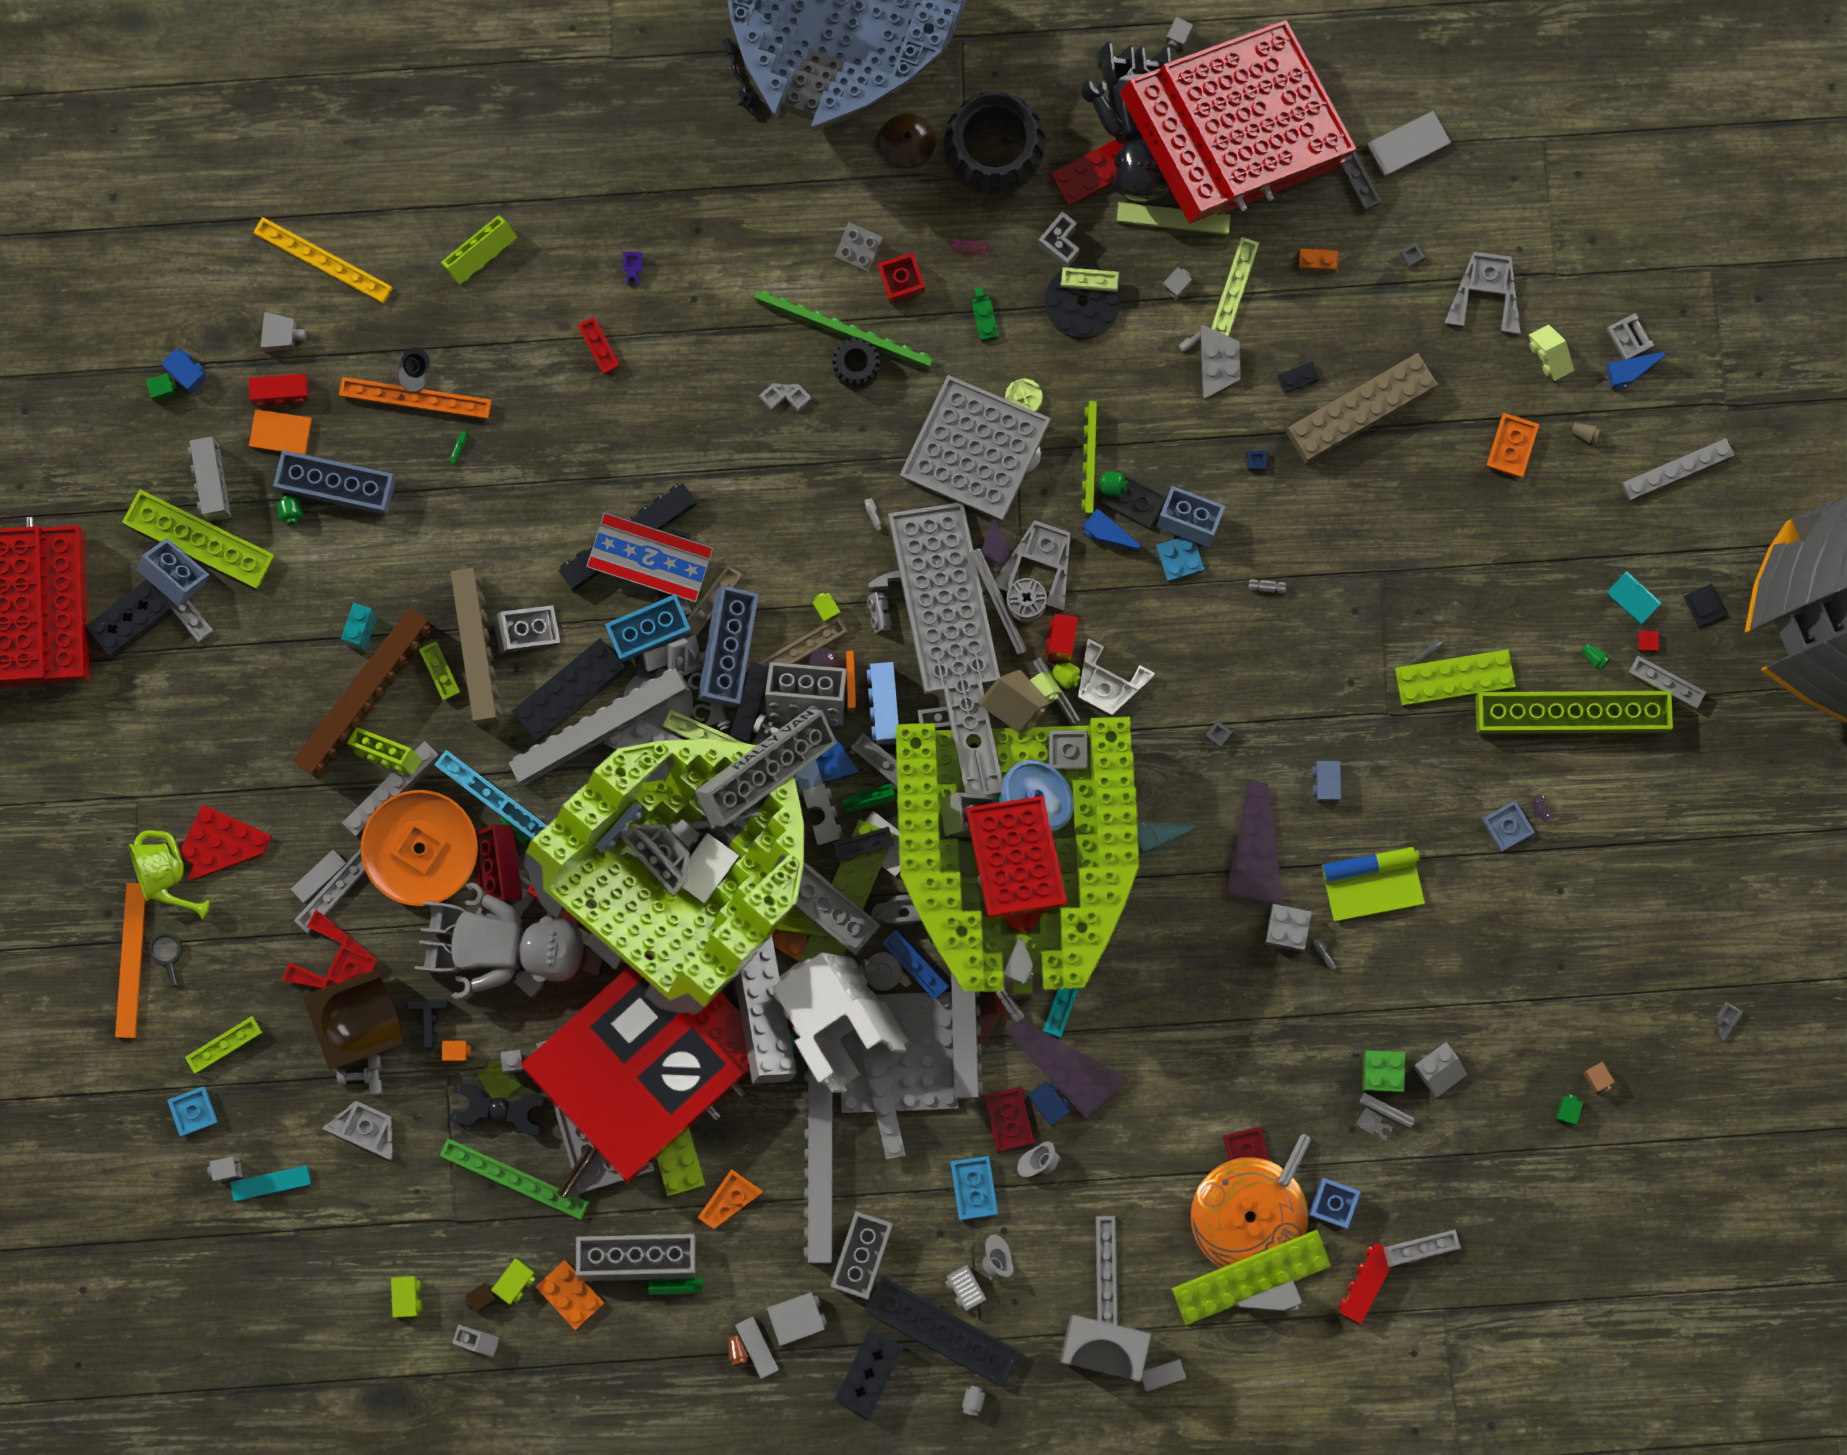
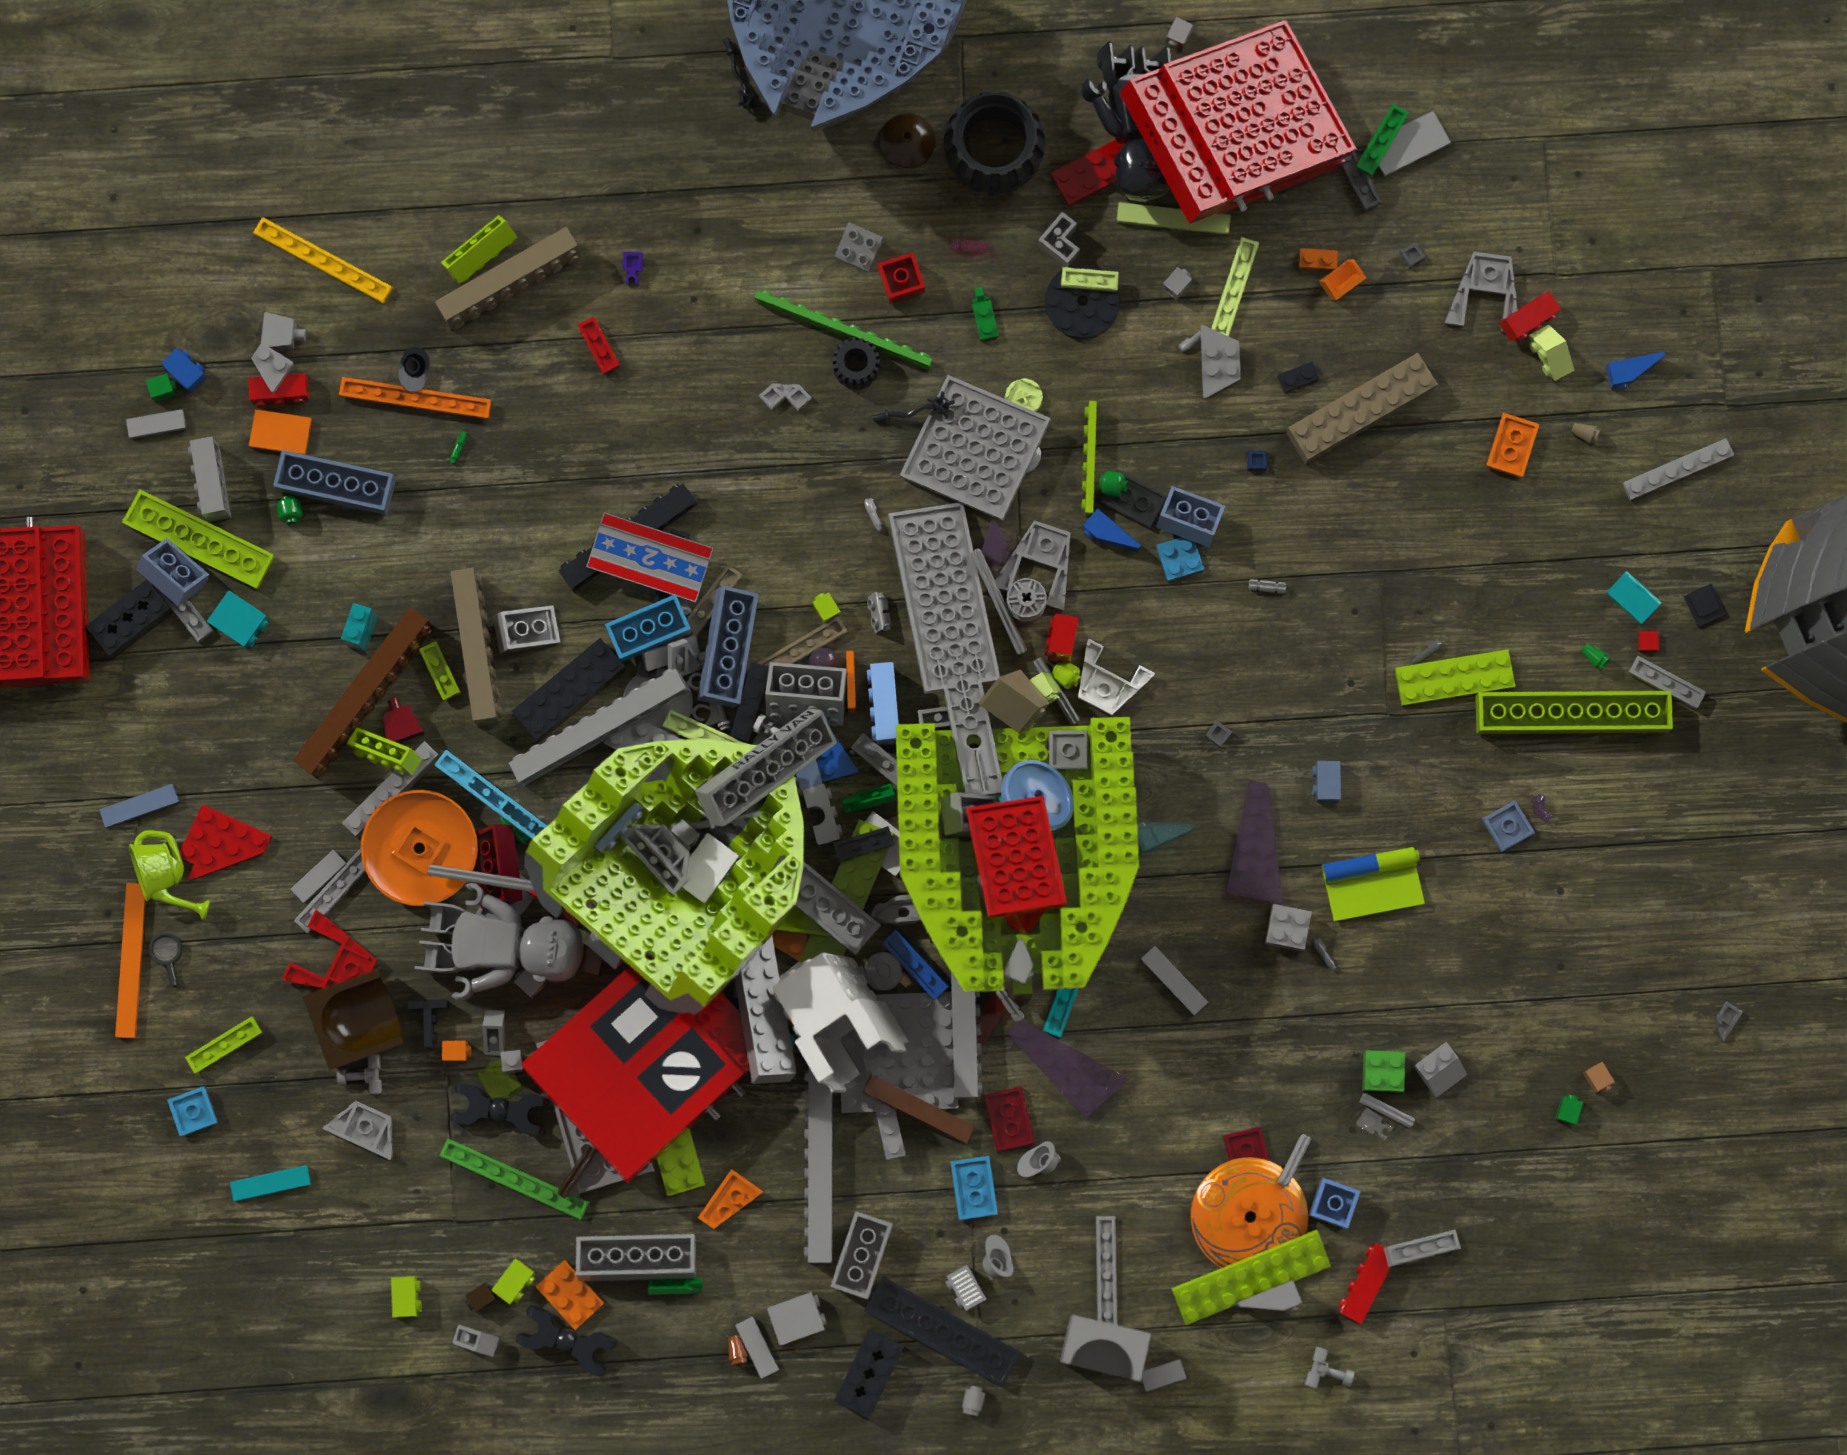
light grey brick [208,1157,243,1182] -> none
light grey slope [869,570,901,591] -> none
dark blue brick [1027,1081,1071,1127] -> none
light grey plate [1606,313,1655,360] -> none
none -> sand blue tile [99,784,180,828]
none -> light grey tile [126,410,186,439]
none -> teal brick [207,591,269,650]
none -> light grey wing [251,343,294,394]
none -> dark red torso [383,698,425,743]
none -> light grey axle [428,865,535,892]
none -> dark tan brick [435,227,581,330]
none -> light grey slope [483,1010,506,1056]
none -> black piece [515,1305,618,1377]
none -> reddish brown tile [863,1075,974,1144]
none -> black piece [873,391,955,422]
none -> light grey tile [1141,946,1208,1016]
none -> light grey bar [1304,1346,1355,1388]
none -> orange panel [1319,259,1366,300]
none -> green plate [1356,104,1409,177]
none -> red brick [1499,291,1561,342]

